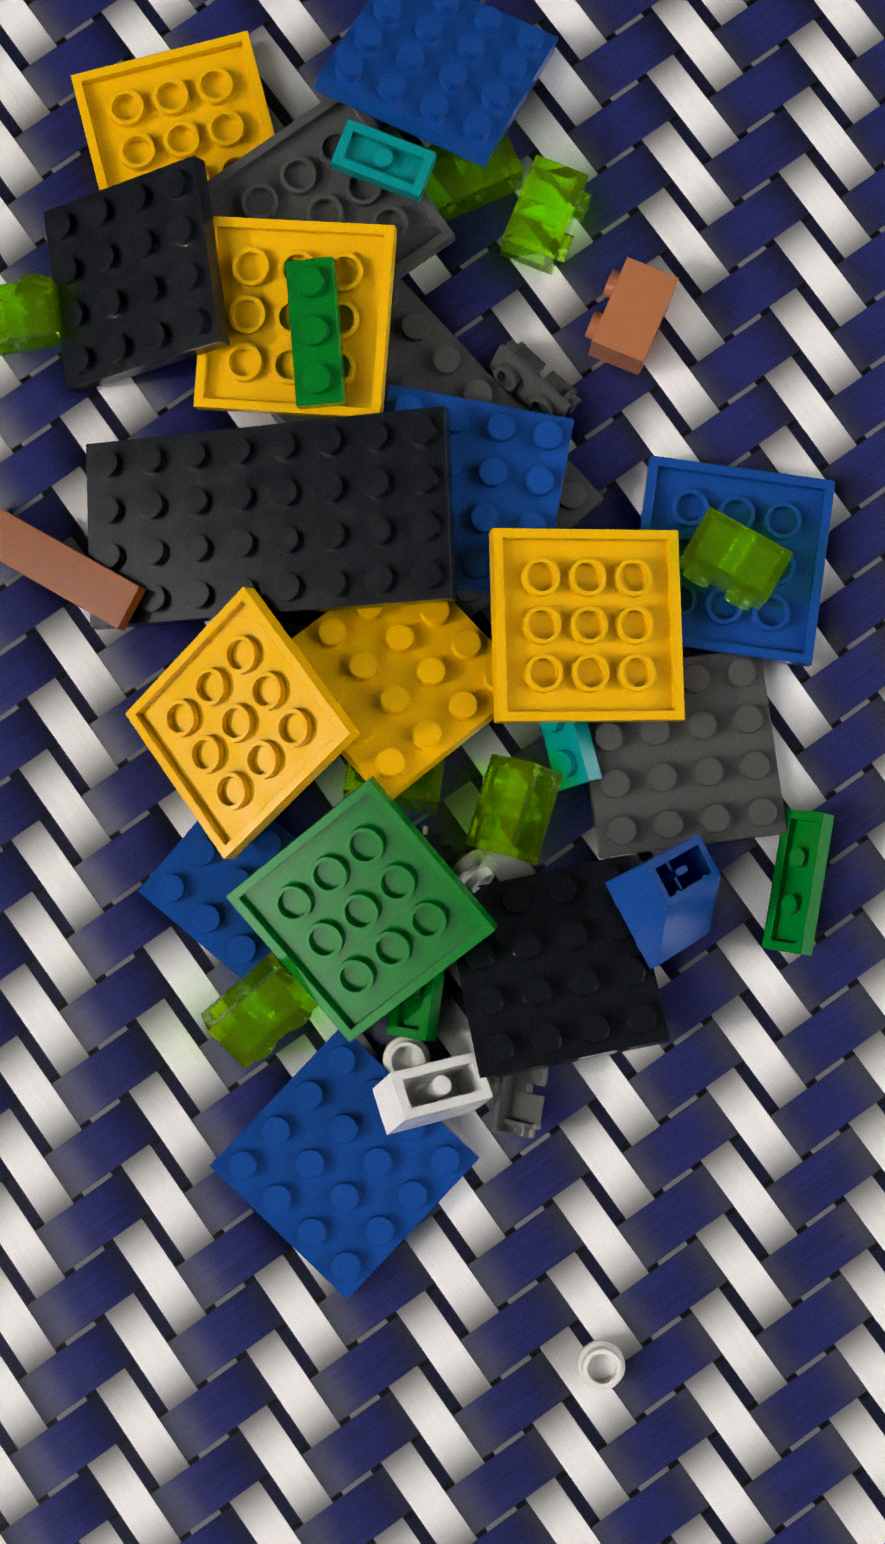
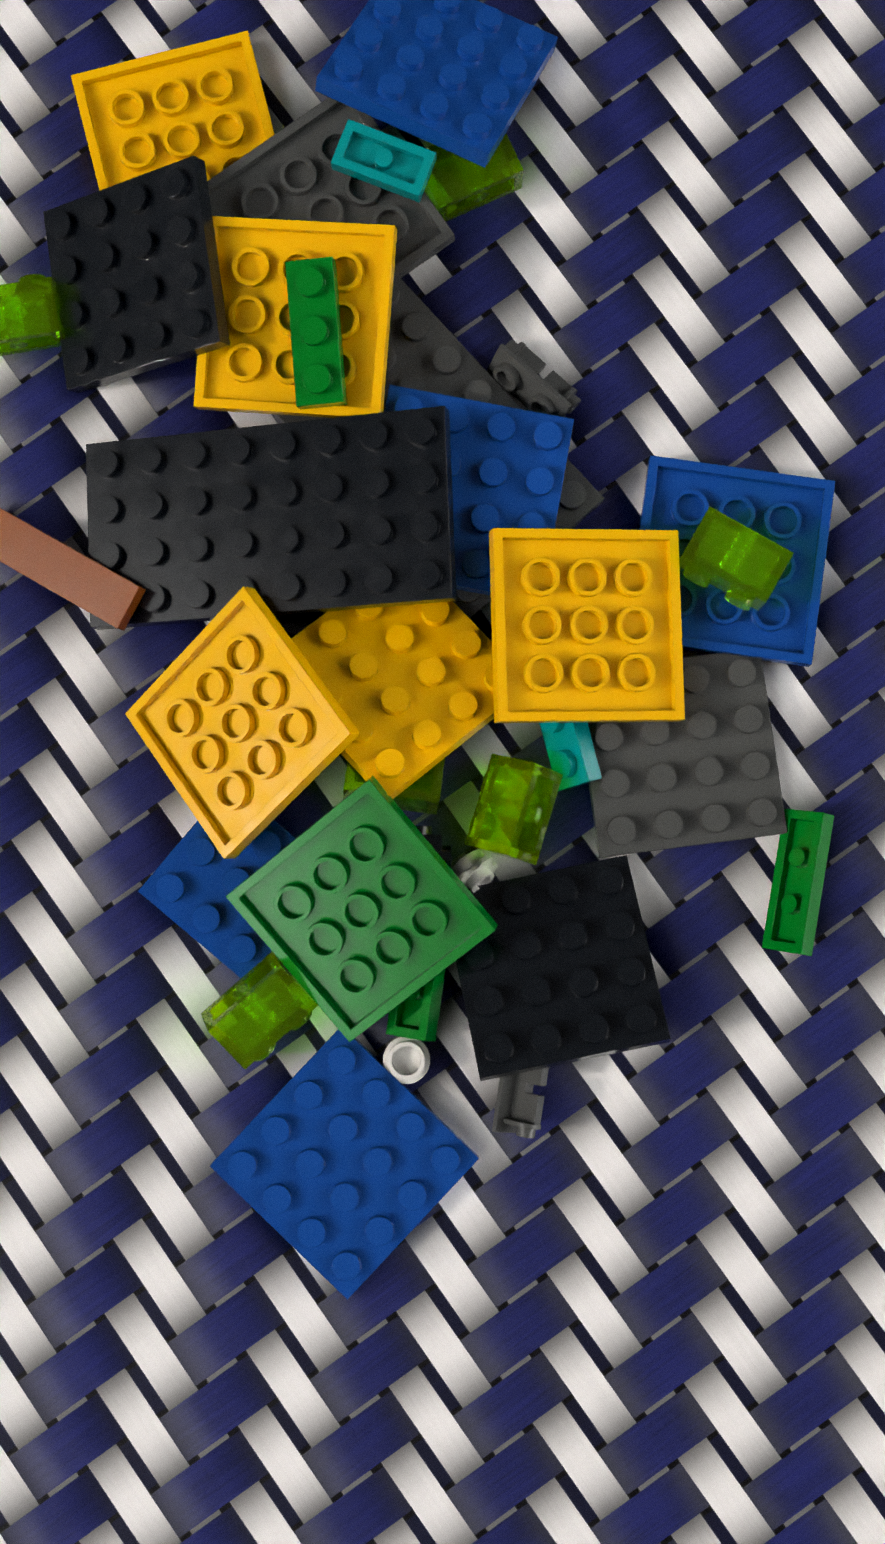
white brick [372,1052,493,1135] -> none
clear neon green brick [501,155,592,275] -> none
white plate [577,1340,625,1391] -> none
nougat brick [585,257,679,376] -> none
blue slope [605,833,721,969] -> none

